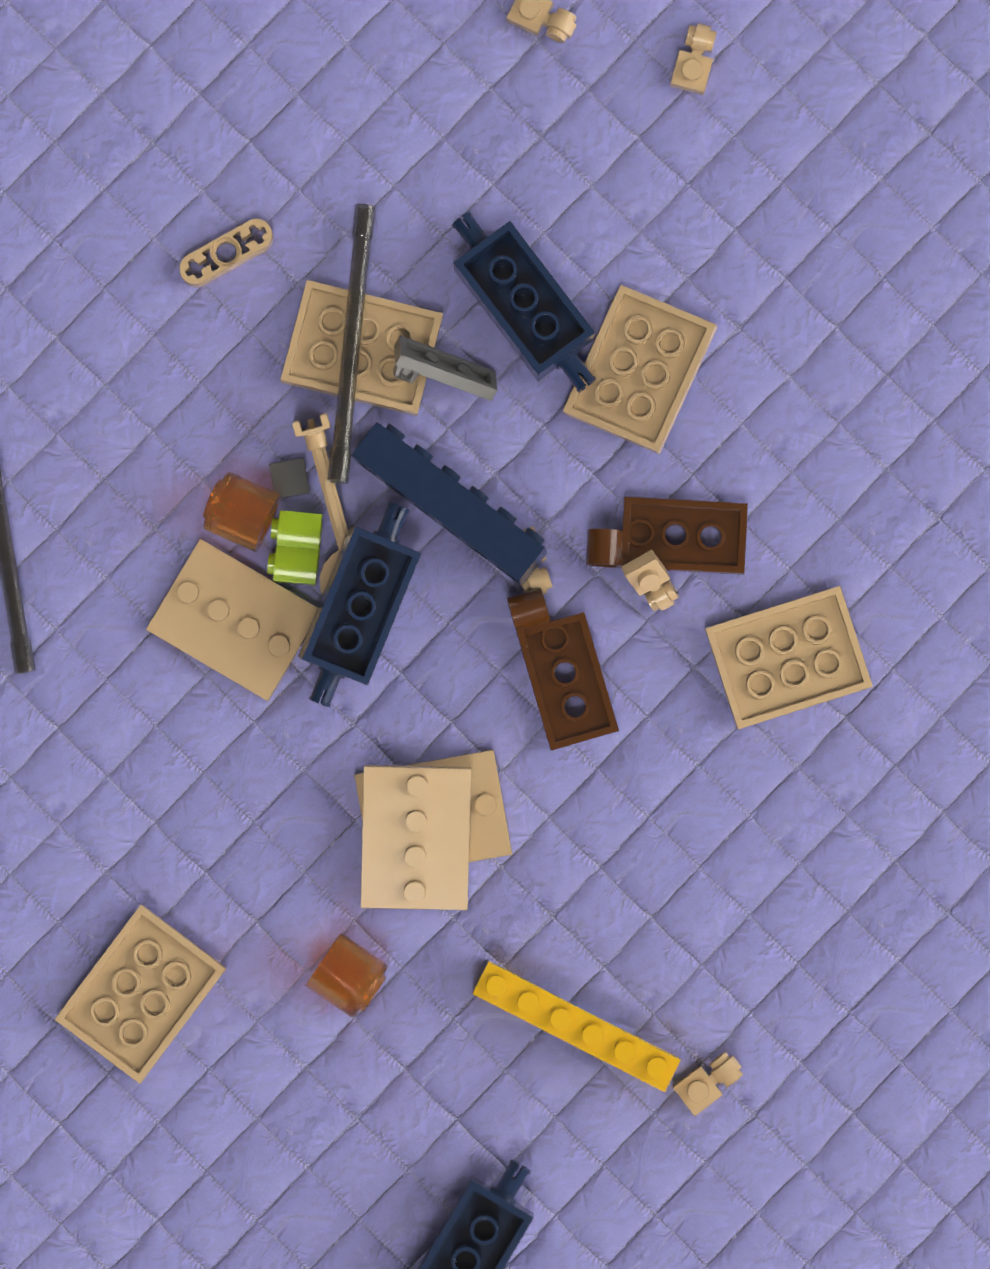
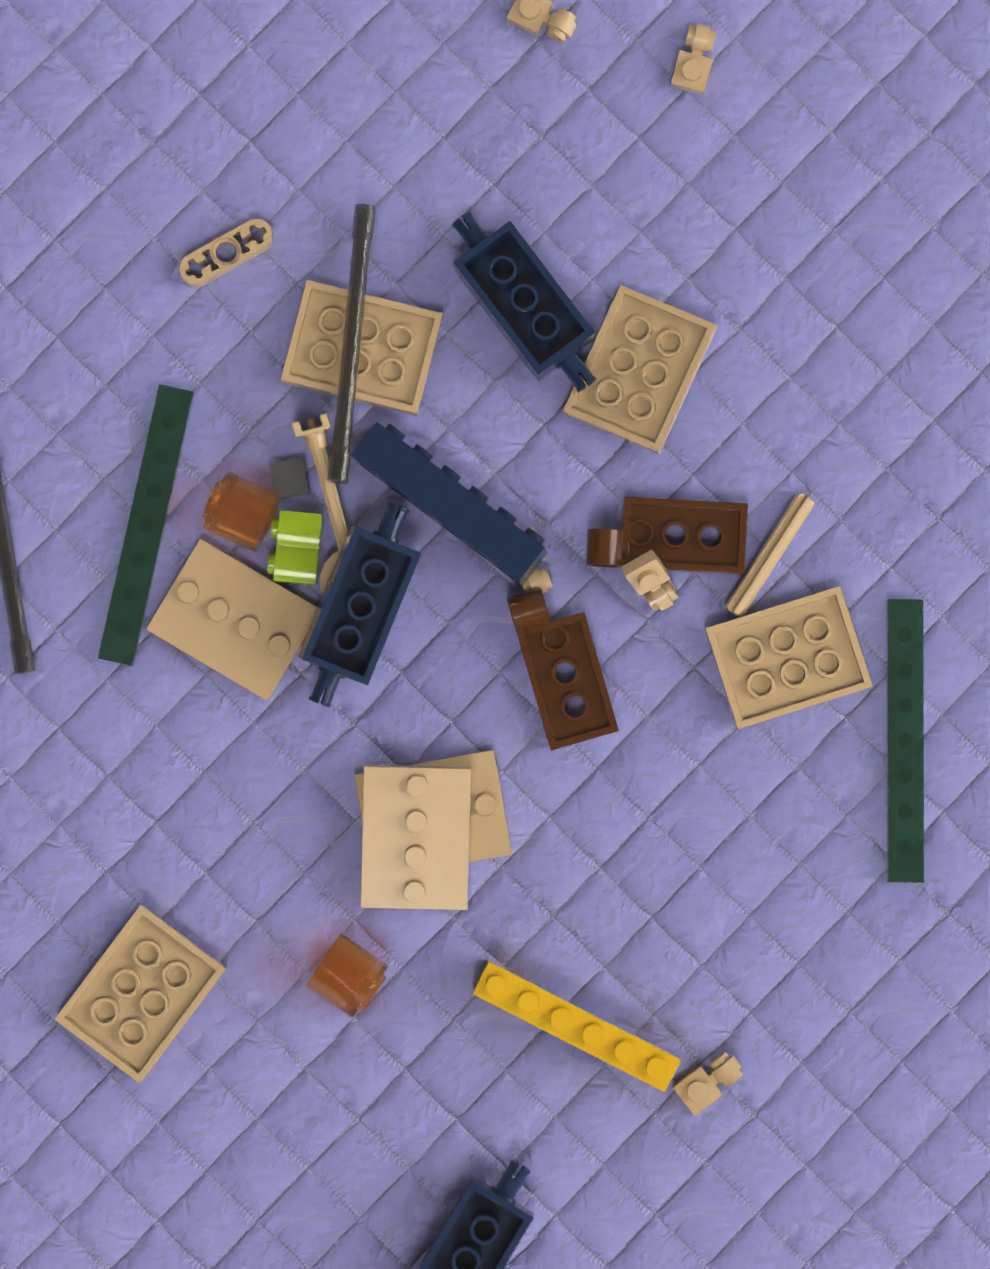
dark grey hinge [393,335,497,401] -> none
none -> clear green tile [98,384,195,667]
none -> tan axle [725,493,814,617]
none -> clear green tile [887,599,924,883]

